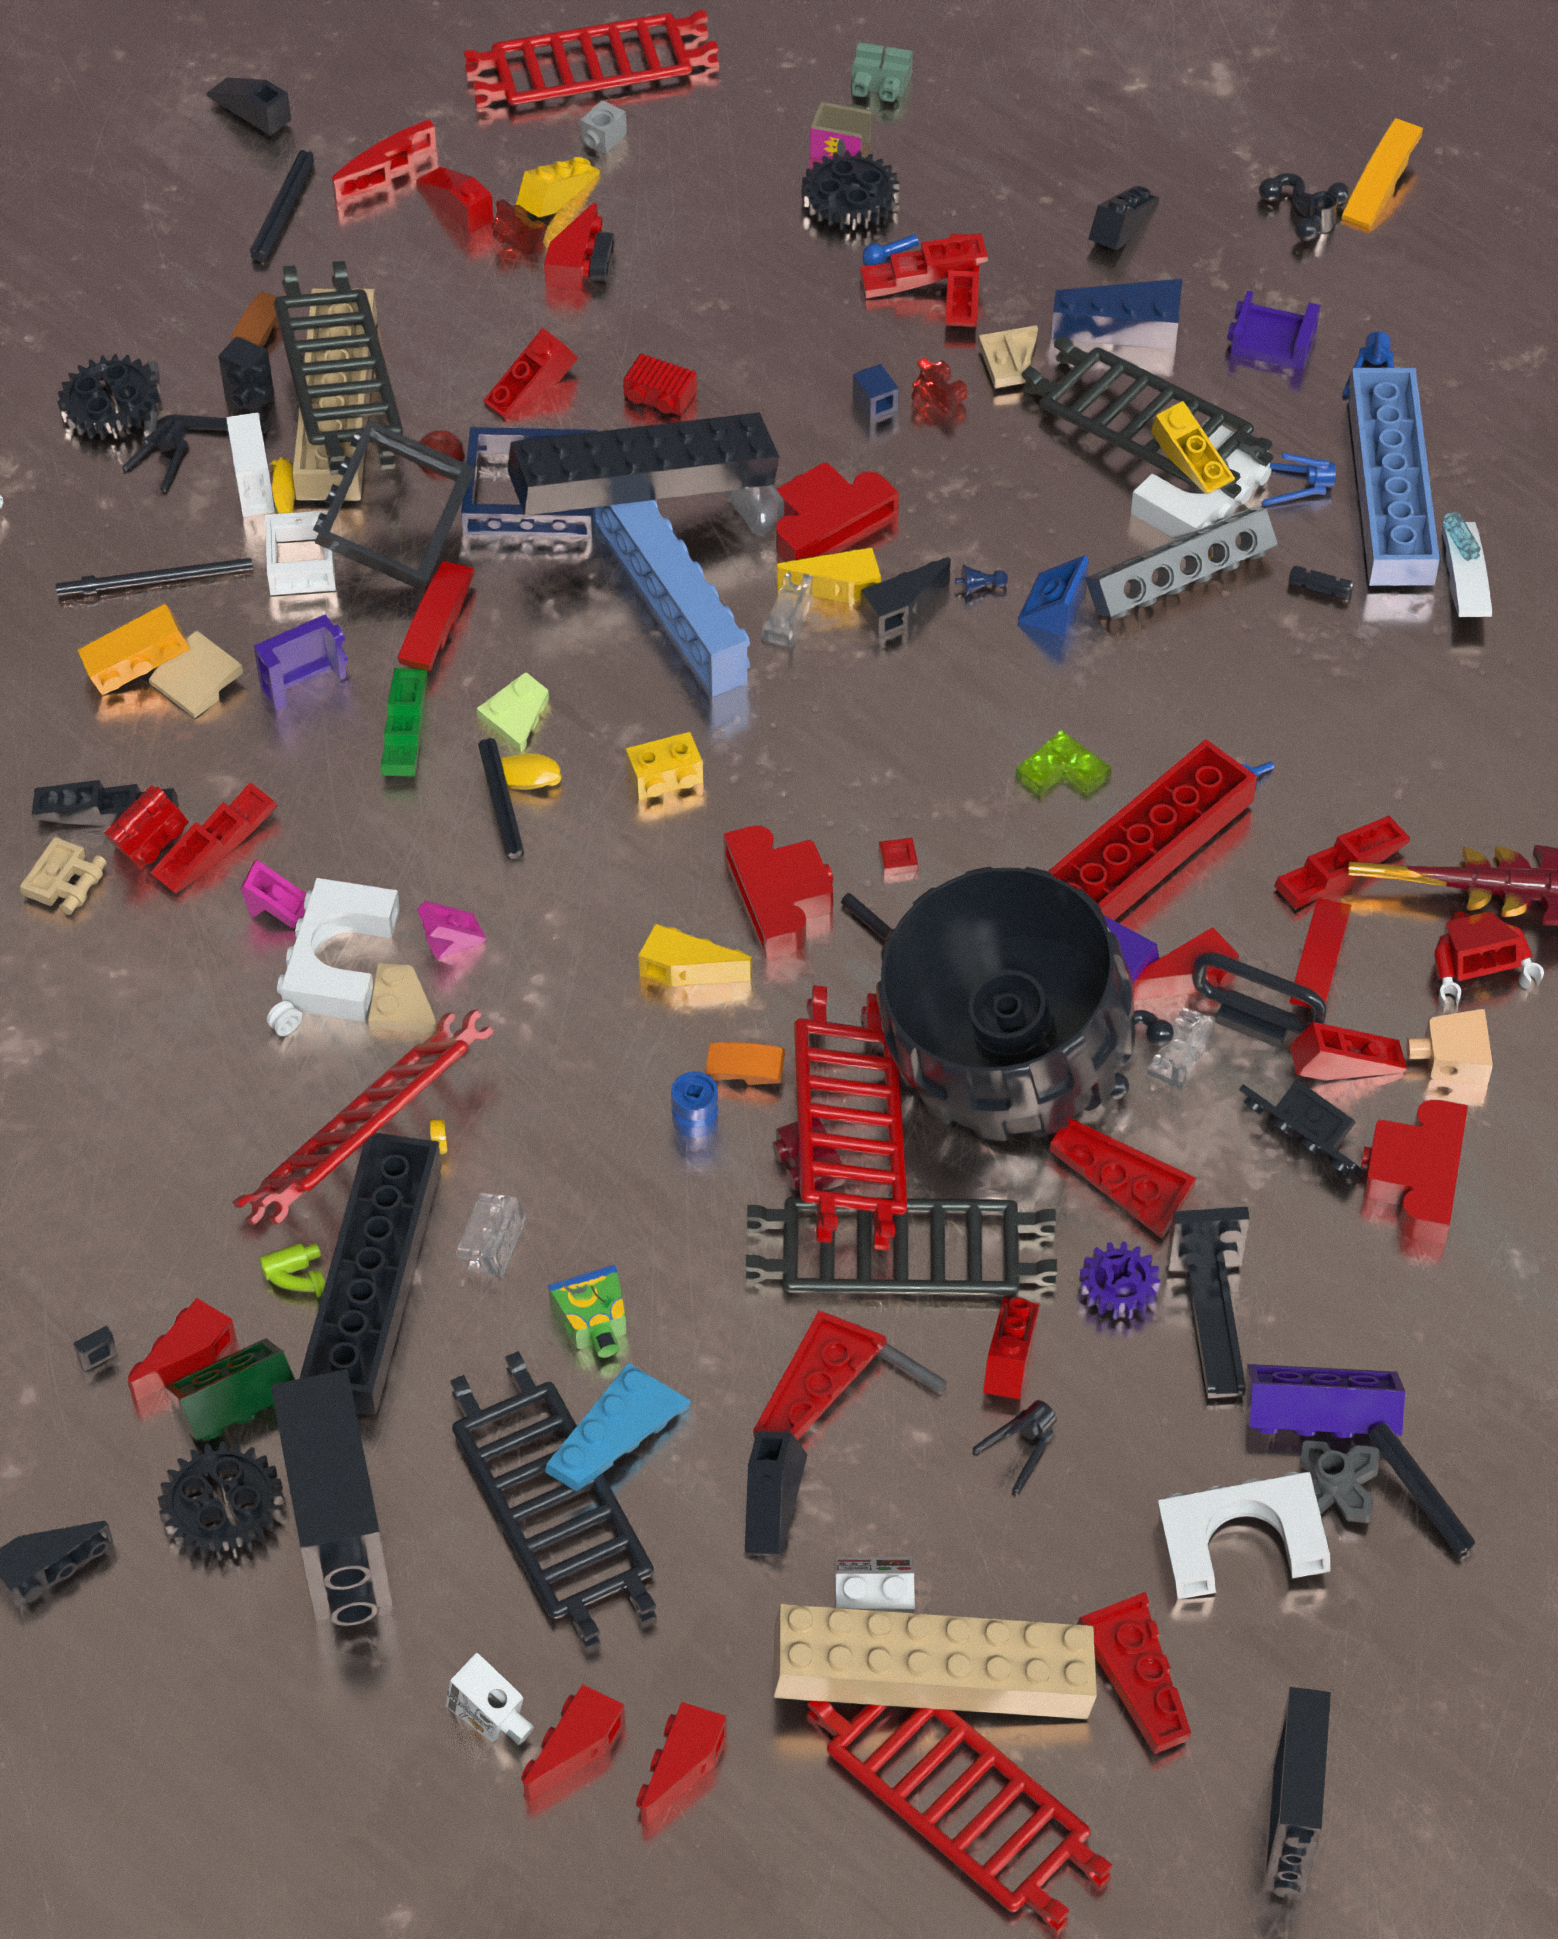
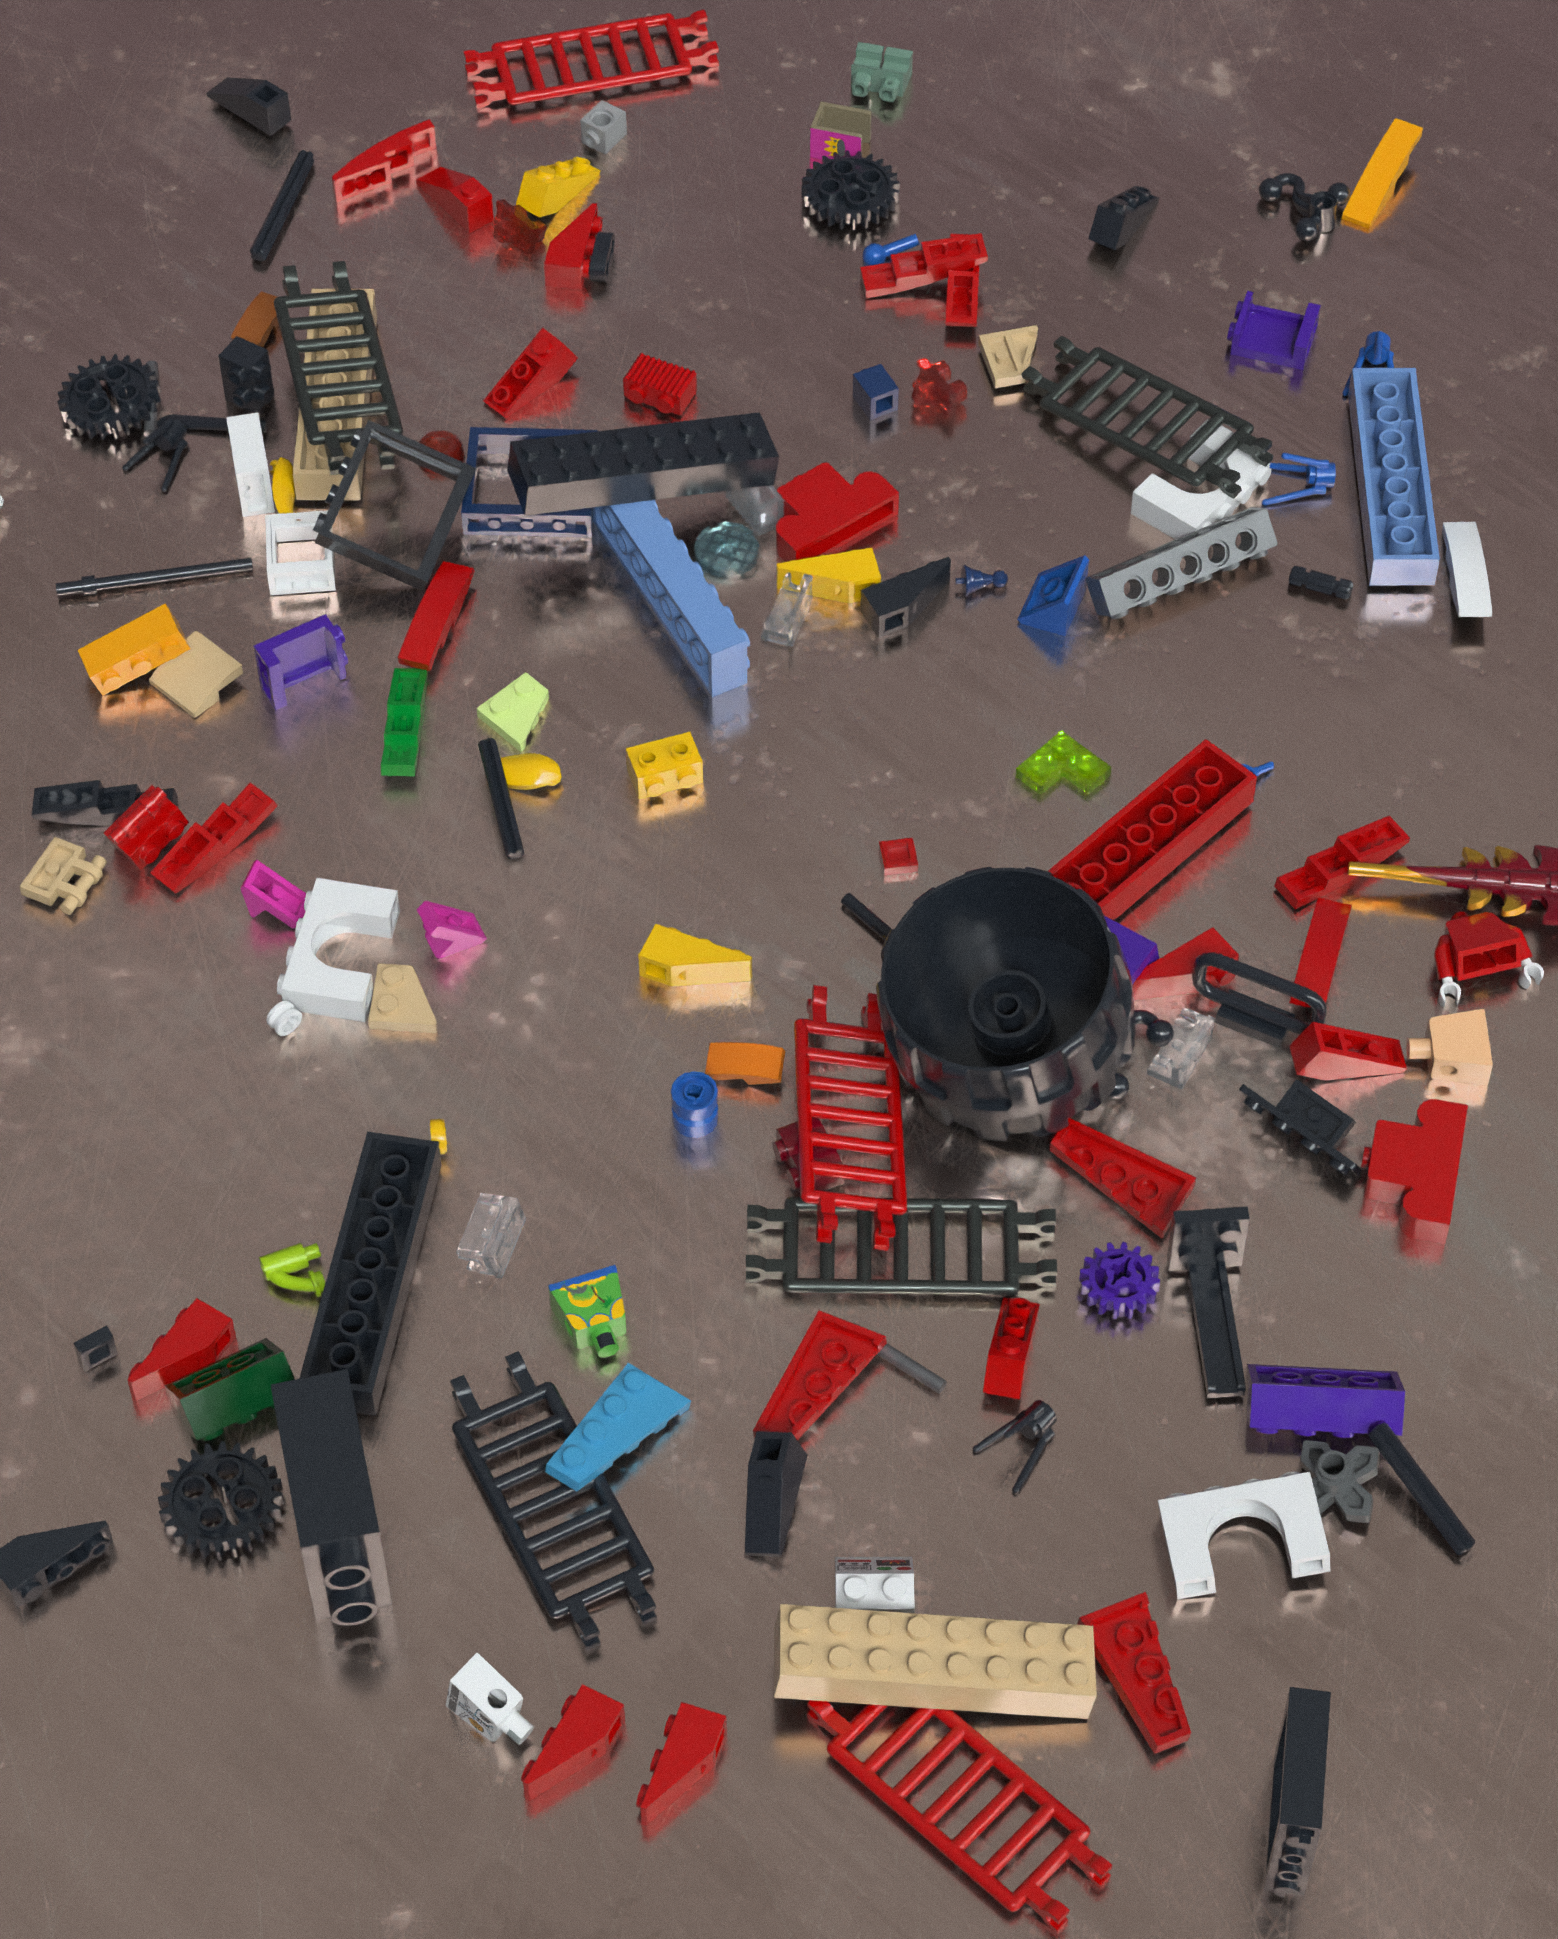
red bar [232,1009,494,1225] -> none
red brick [723,825,834,960] -> none
dark blue wedge [1051,279,1182,350] -> none
yellow slope [1151,401,1235,495] -> none
clear light blue axle [1443,512,1481,561] -> none
none -> clear light blue tile [694,522,759,578]

